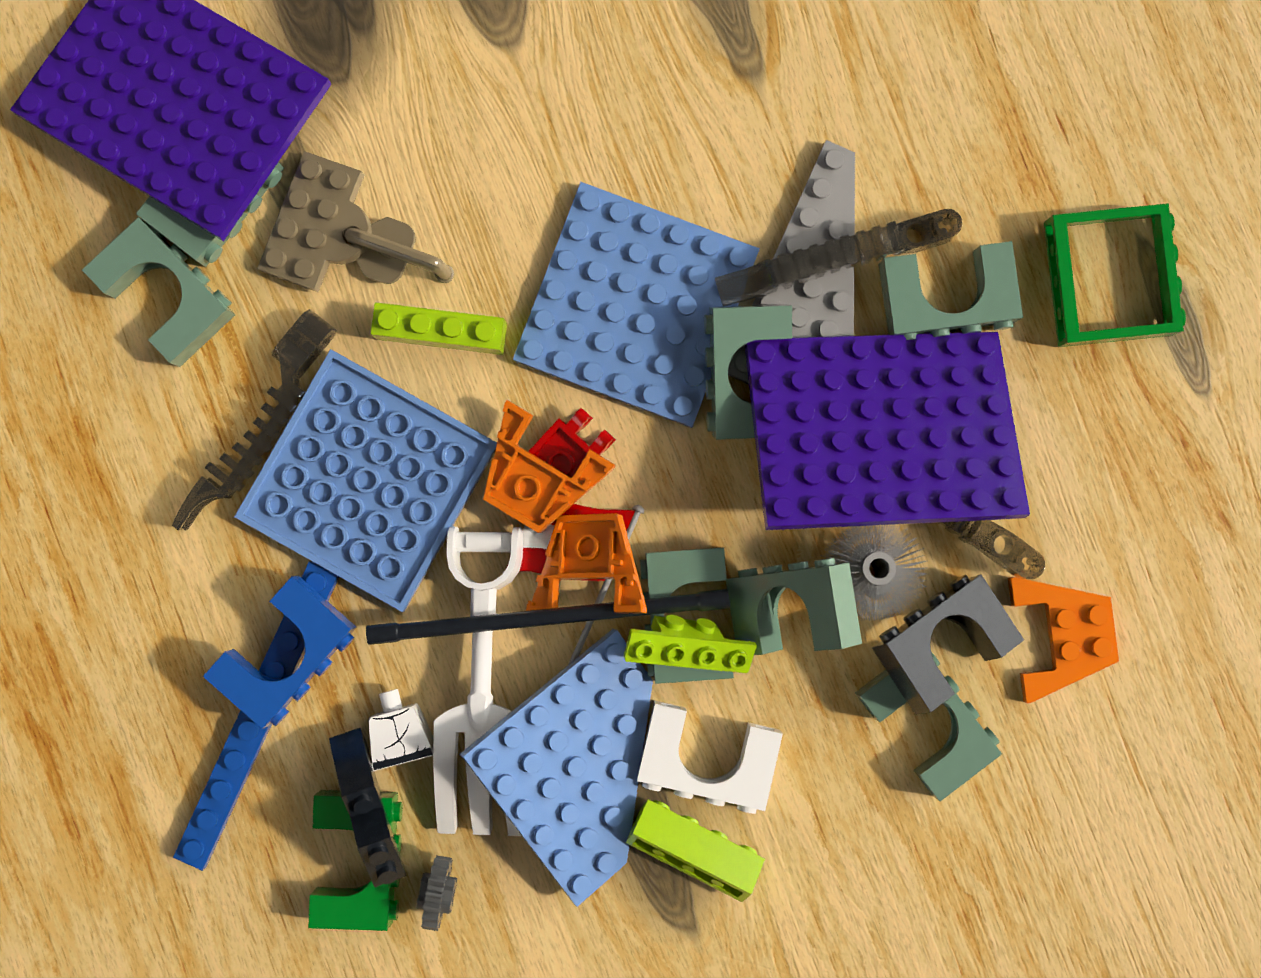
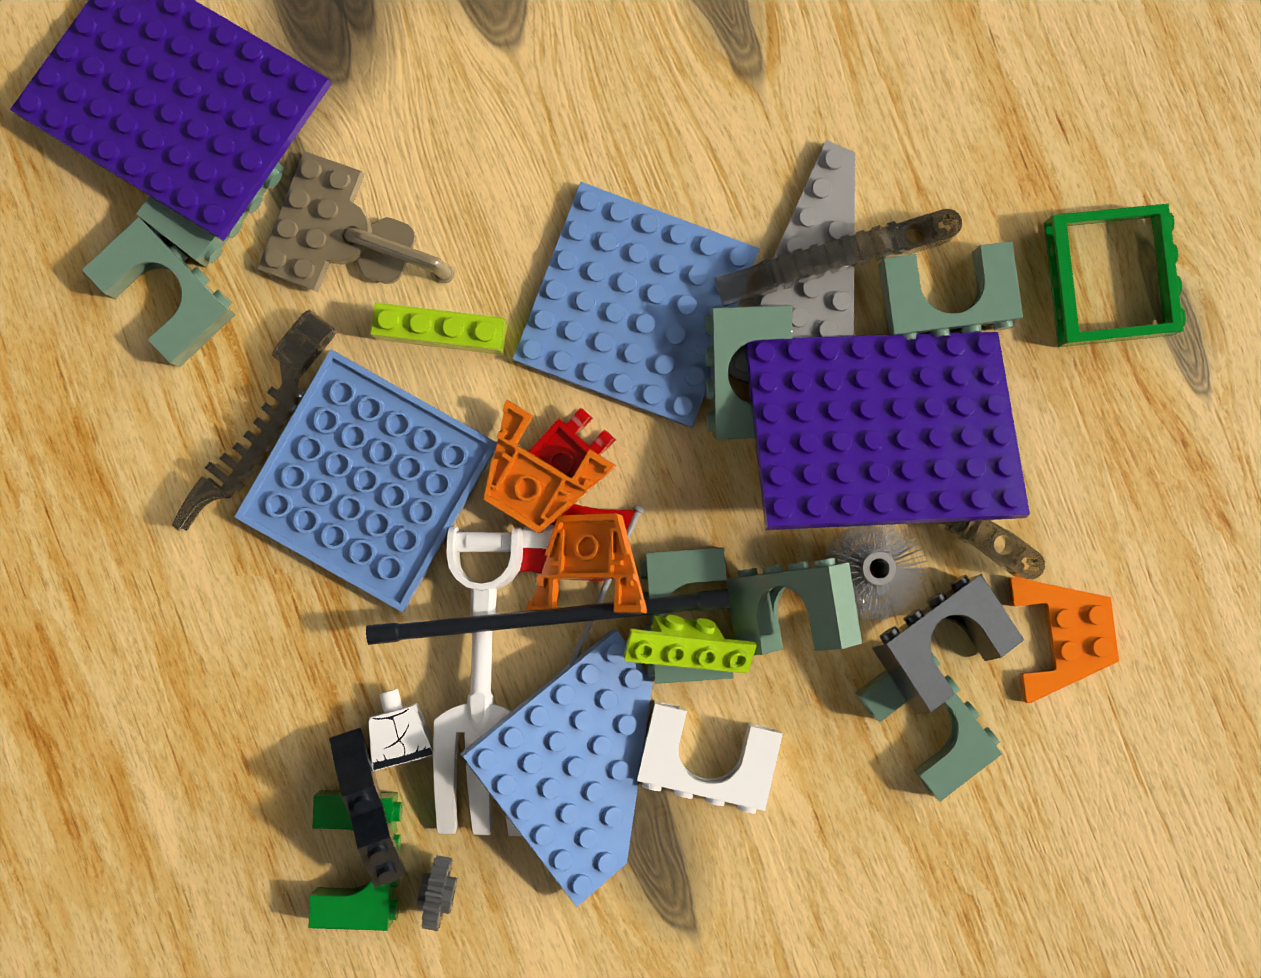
blue plate [173,561,339,871] -> none
blue arch [203,576,357,729] -> none
lime brick [625,799,765,902] -> none

